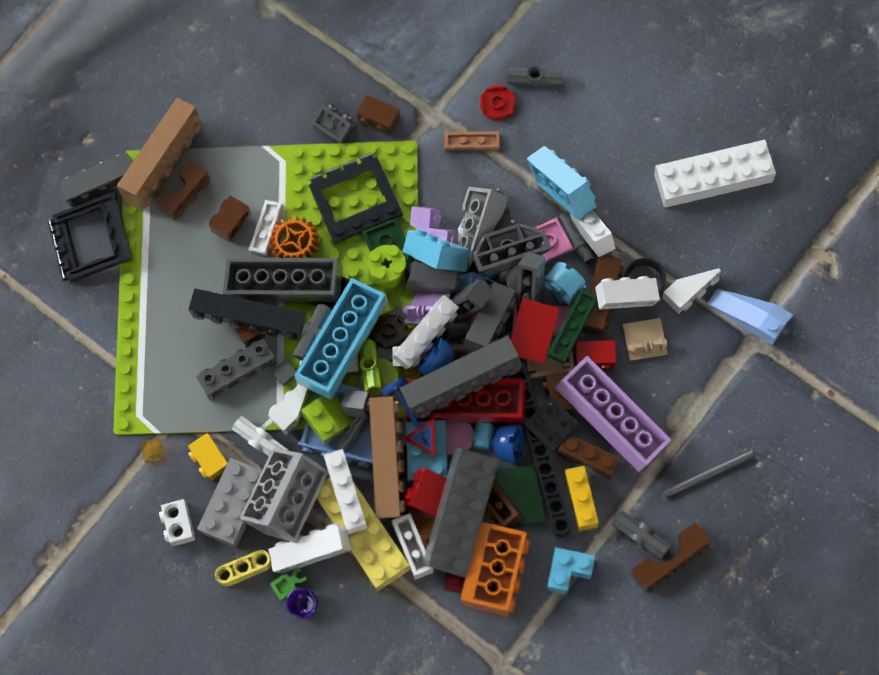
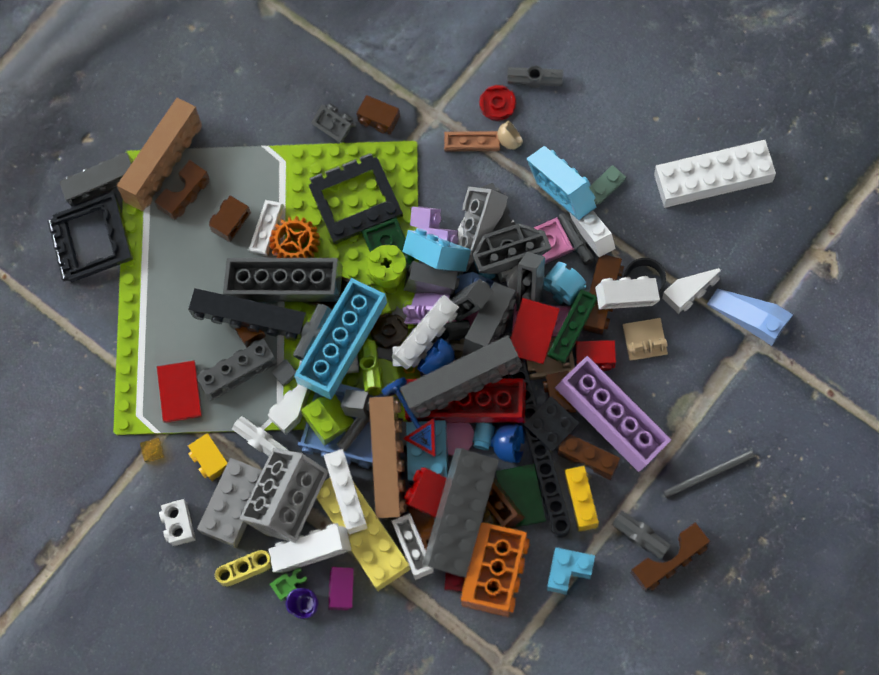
none -> red tile [157,360,202,423]
none -> magenta hinge [328,567,354,610]
none -> tan hair [498,121,523,150]
none -> sand green hinge [589,165,626,205]

